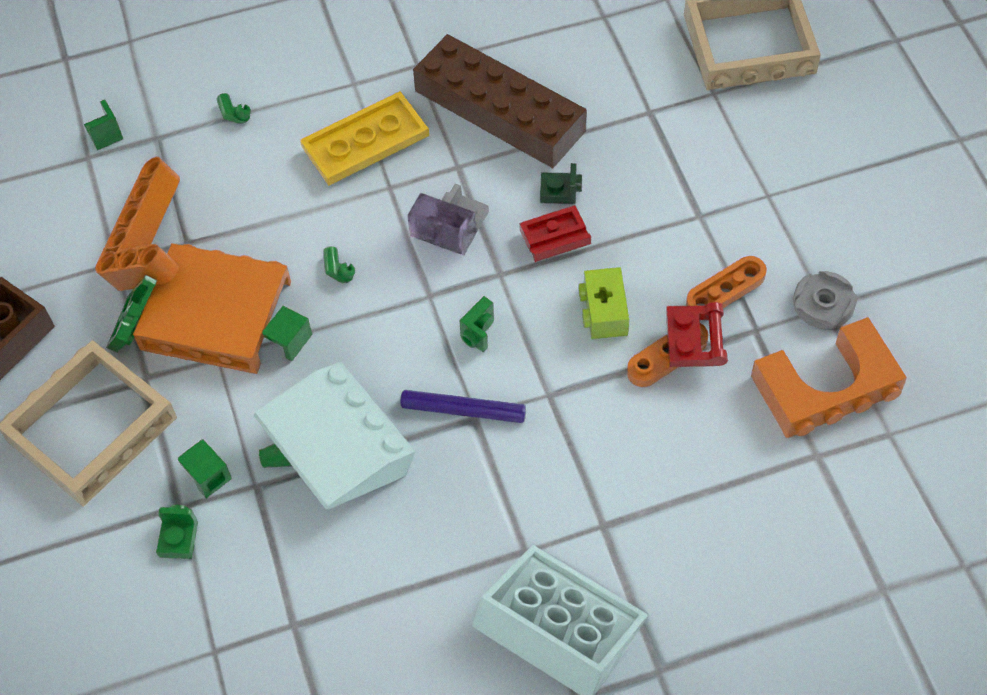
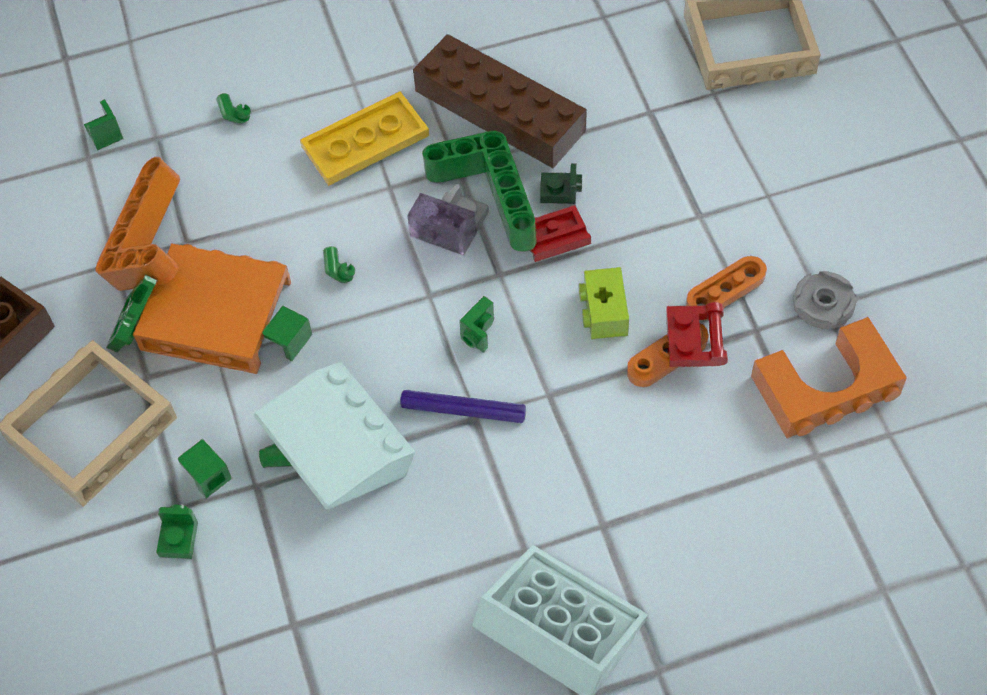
none -> green beam [422,131,537,252]

